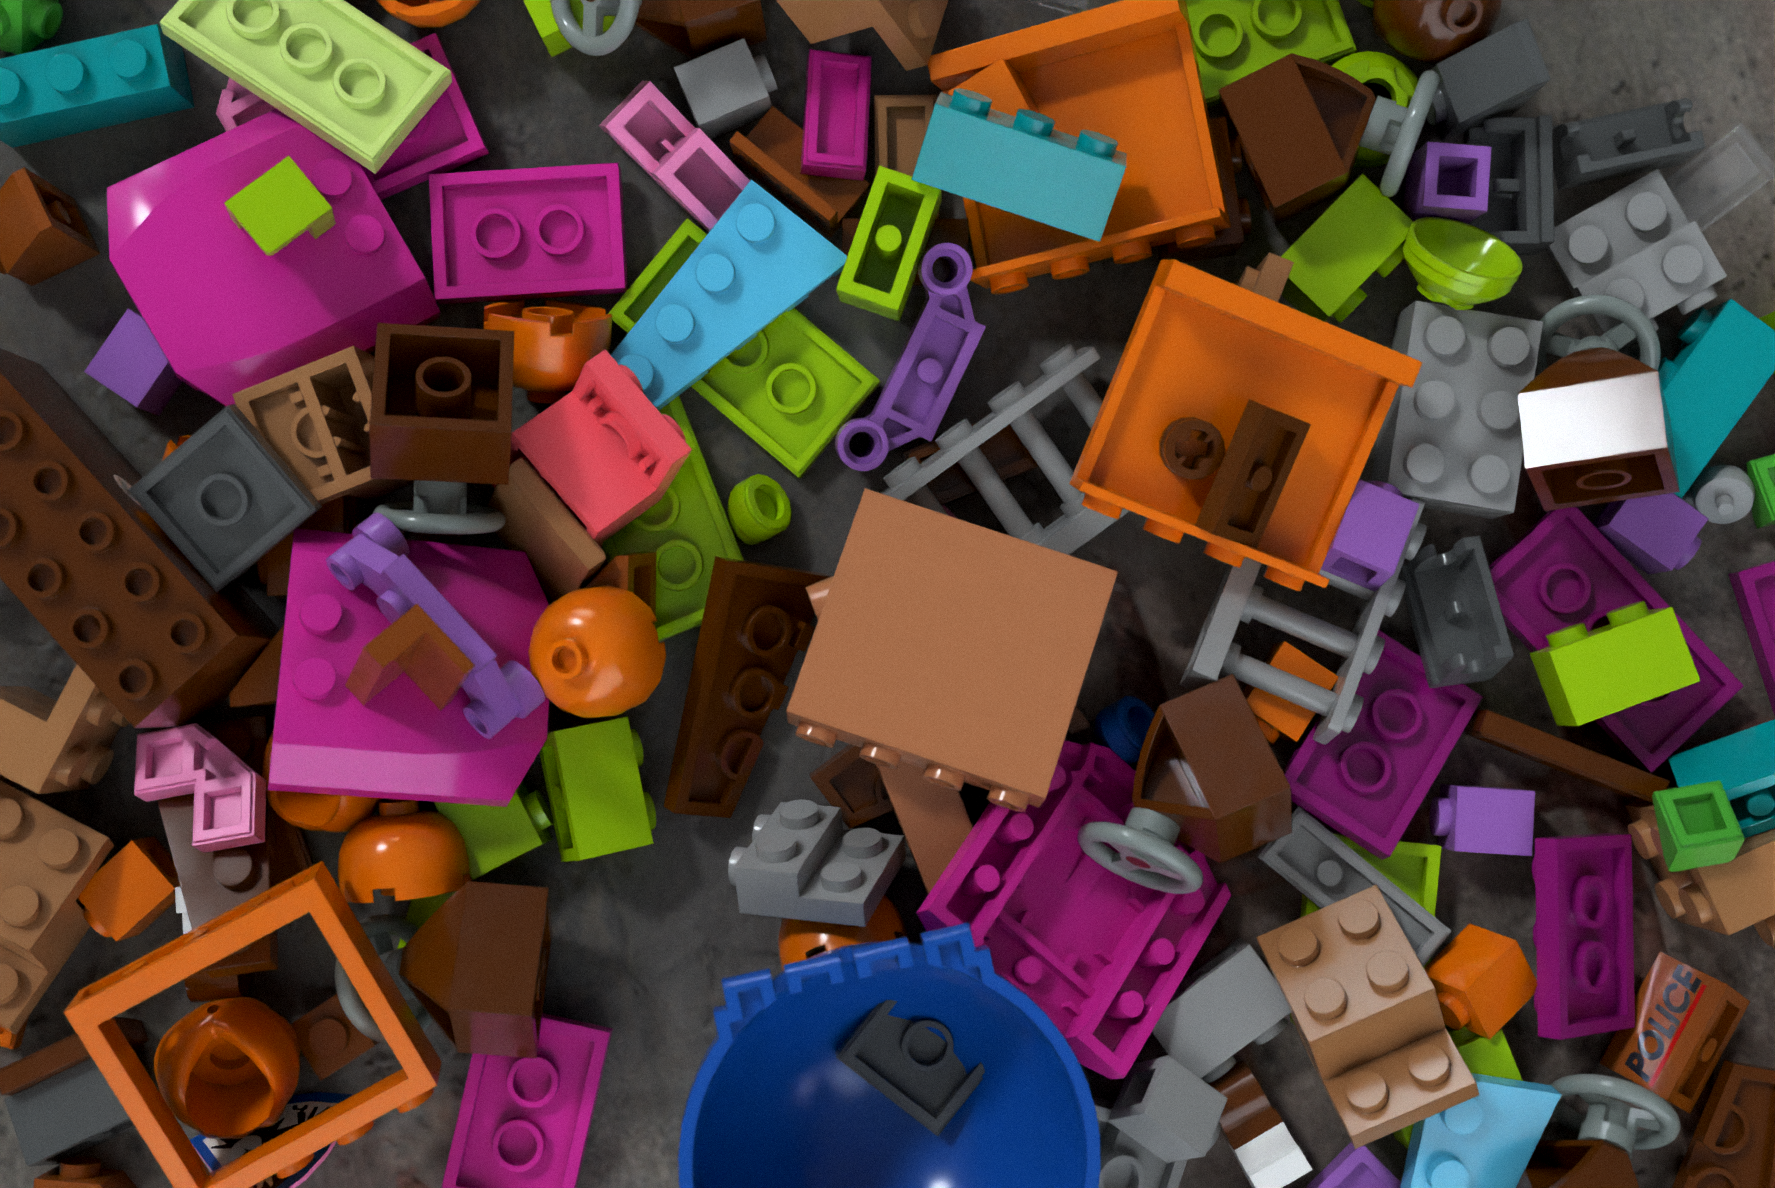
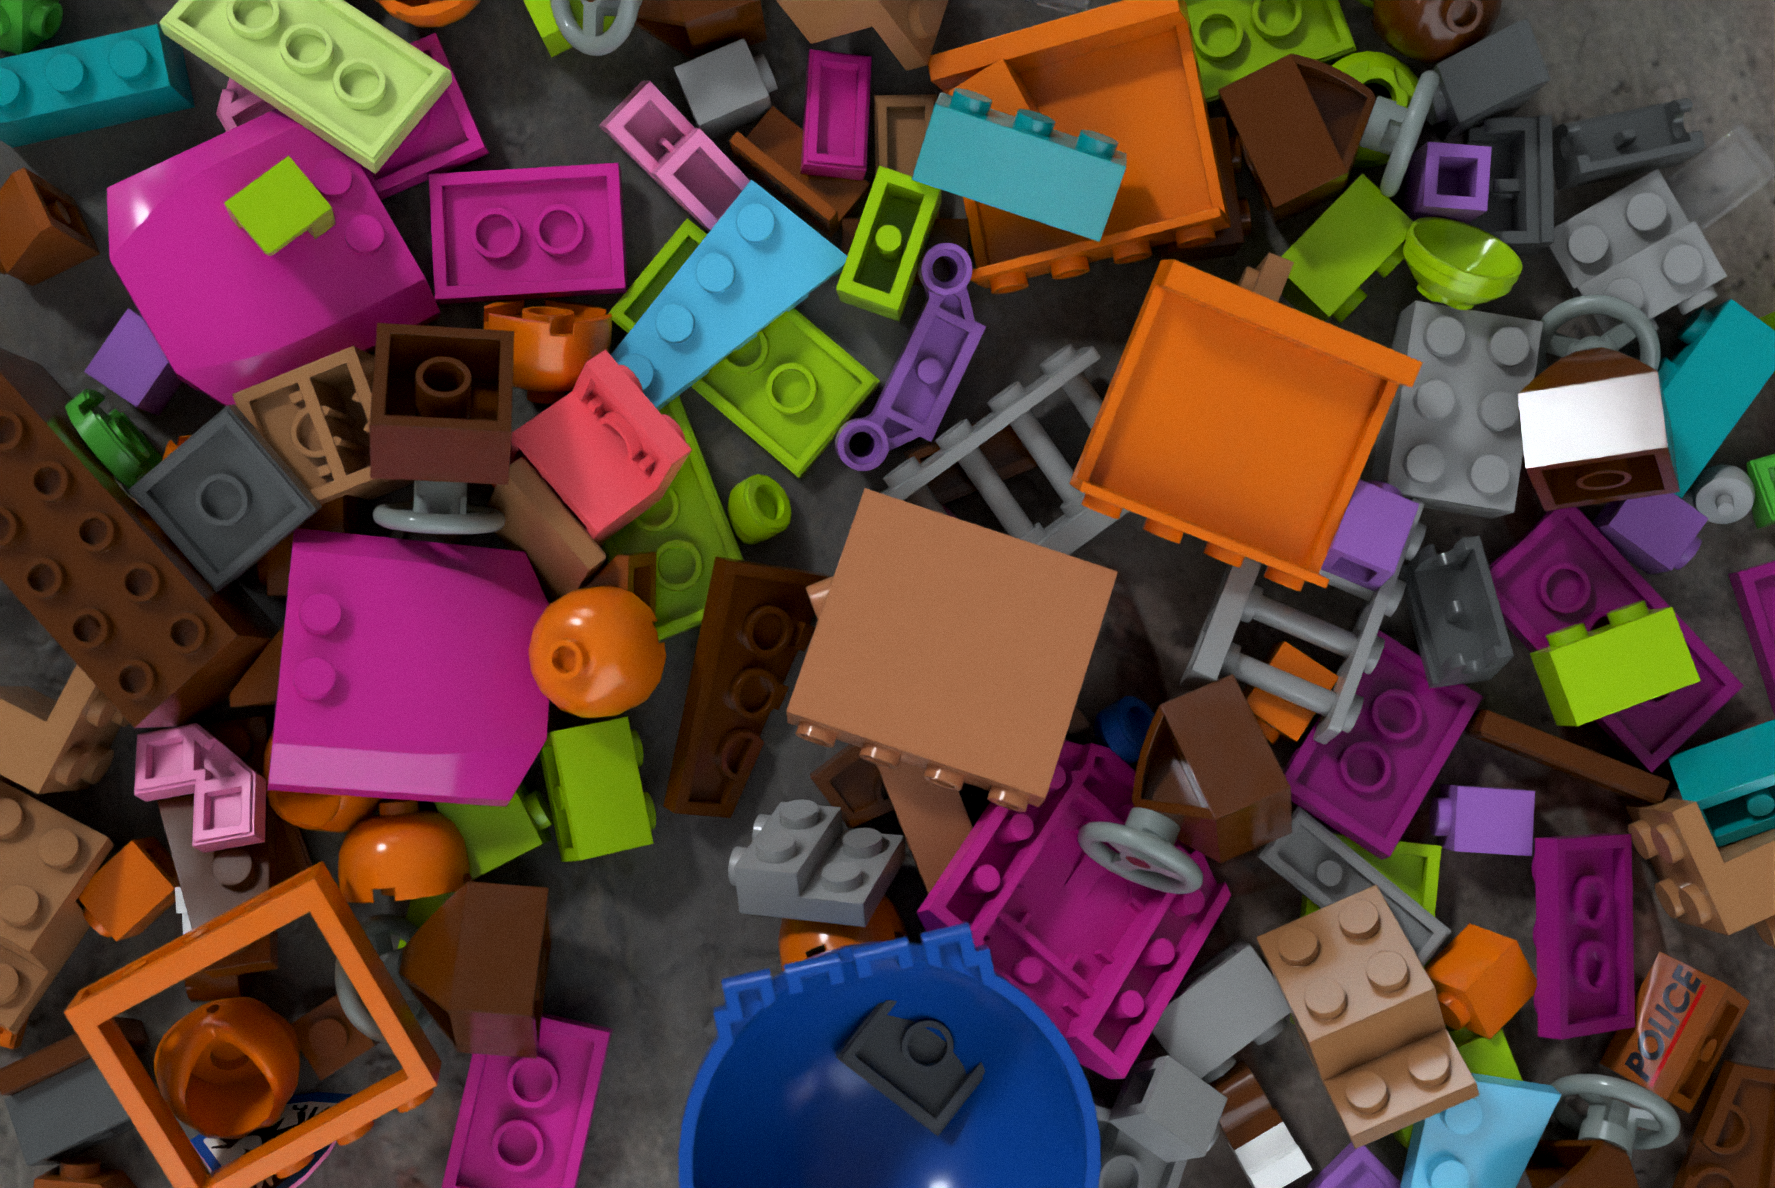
medium lavender plate [326,512,545,739] -> none
dark orange panel [345,603,475,711] -> none
reddish brown bush [1159,417,1225,480] -> none
reddish brown plate [1195,399,1311,549] -> none
bright green slope [1652,780,1745,872] -> none
none -> bright green tile [65,389,163,489]

